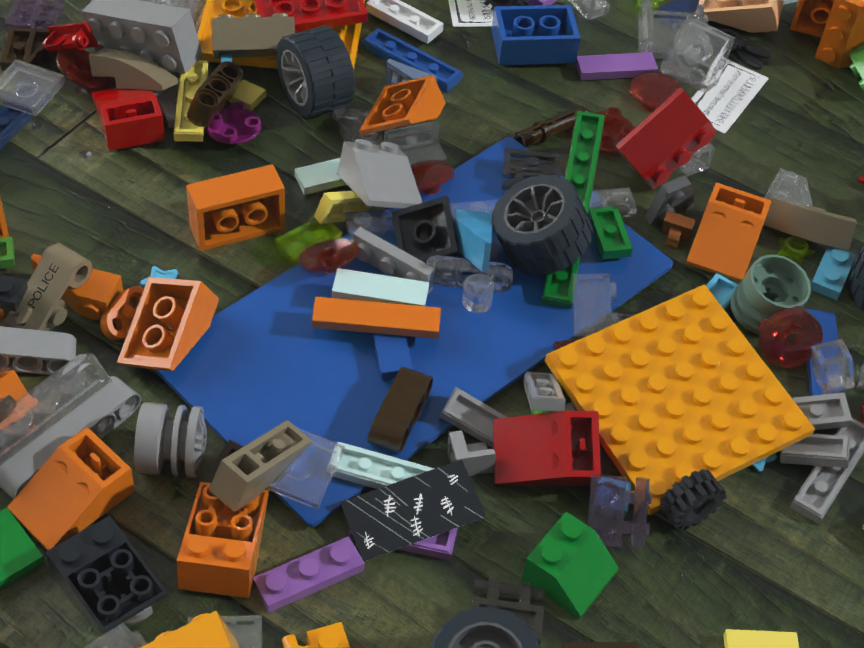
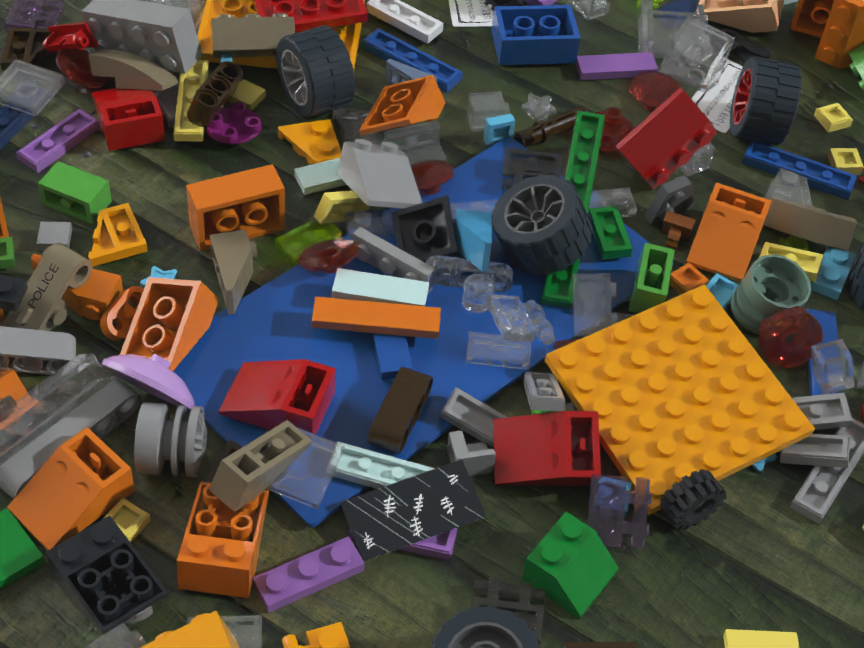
none -> medium lavender tile [16,109,101,173]
none -> light grey tile [36,221,72,251]
none -> bright green brick [38,161,112,224]
none -> light orange wing [88,203,148,267]
none -> lavender dish [101,354,195,411]
none -> light yellow tile [103,498,151,543]
none -> dark tan slope [210,229,257,315]
none -> red slope [218,359,336,442]
none -> light orange wing [278,119,342,165]
none -> clear plate [466,331,532,370]
none -> clear brick [467,91,510,132]
none -> medium azure plate [483,113,515,146]
none -> clear plate [487,294,555,345]
none -> clear plate [521,93,556,120]
none -> bright green brick [628,243,675,313]
none -> orange tile [669,262,710,295]
none -> black wheel [729,56,801,146]
none -> blue tile [742,141,857,200]
none -> light yellow plate [759,242,824,282]
none -> light yellow tile [814,103,853,133]
none -> light yellow tile [827,148,864,175]

